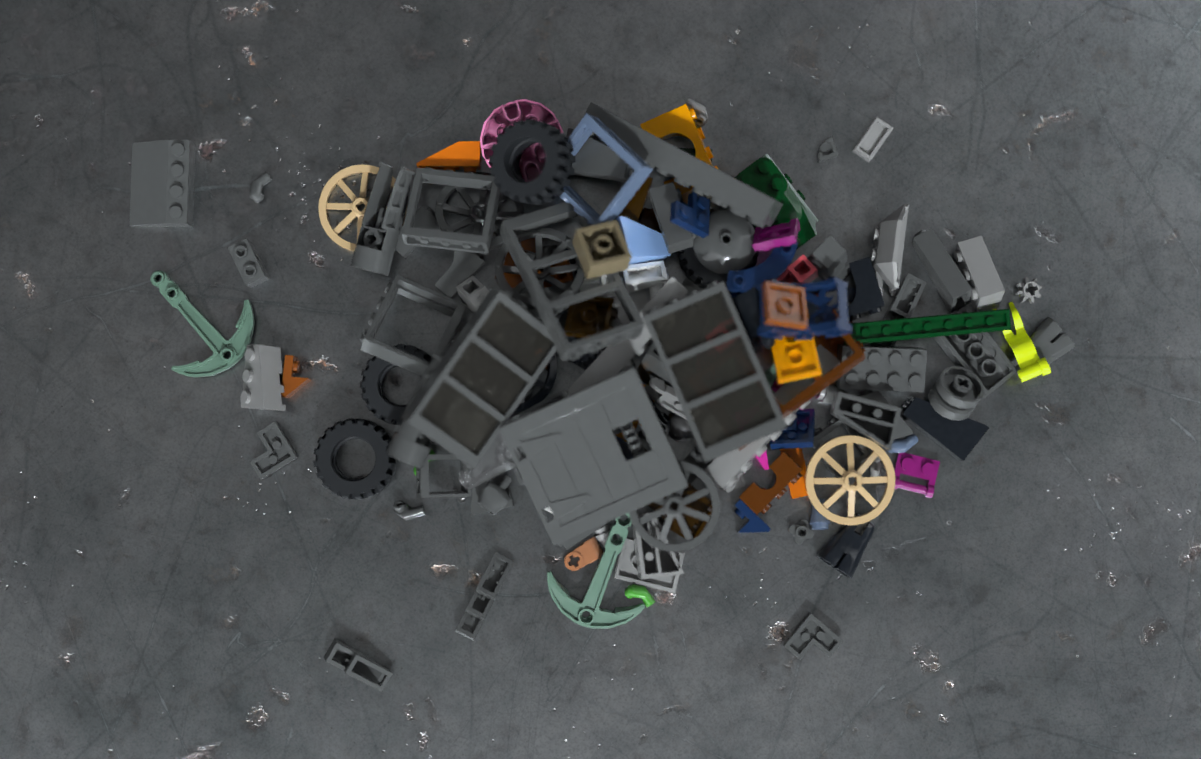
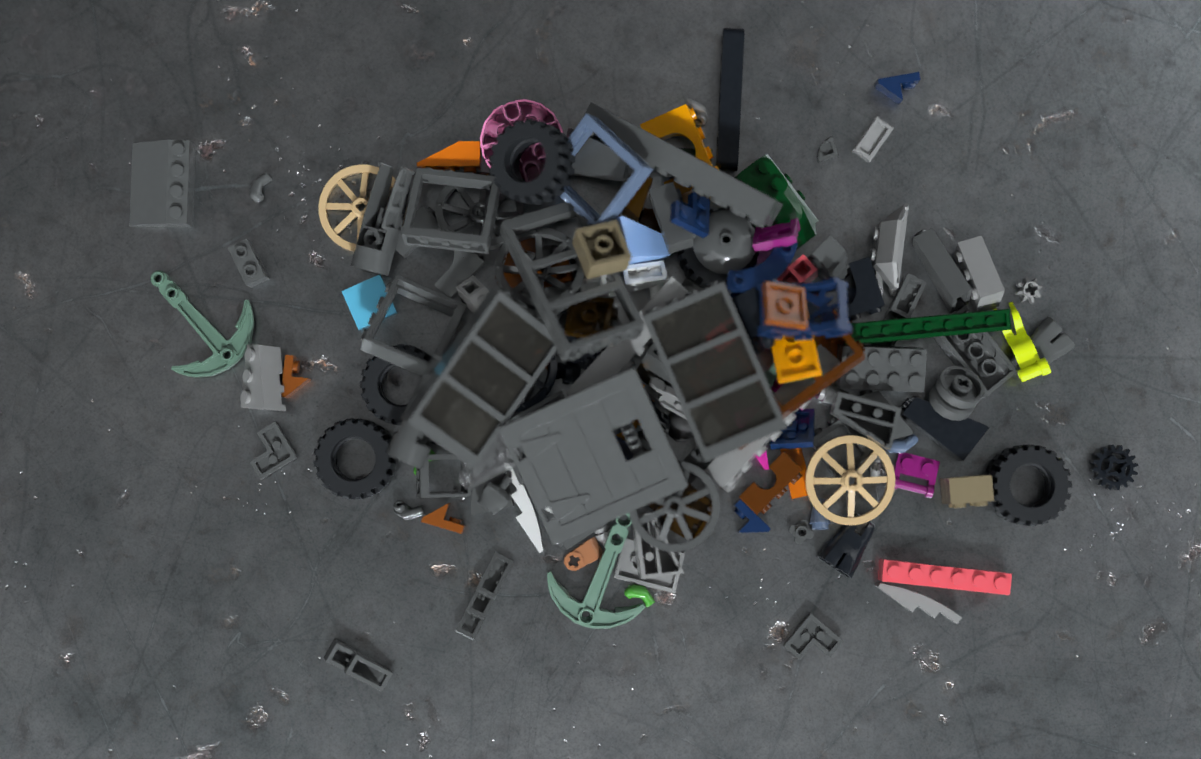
none -> medium azure tile [342,274,397,330]
none -> dark orange slope [421,503,466,534]
none -> white slope [506,468,544,553]
none -> black piece [556,360,581,385]
none -> black beam [716,28,745,171]
none -> dark blue slope [874,72,921,104]
none -> light grey slope [875,582,962,624]
none -> coral arch [878,558,1012,595]
none -> dark tan brick [940,475,994,508]
none -> black tyre [987,445,1072,526]
none -> black gear [1090,444,1138,490]

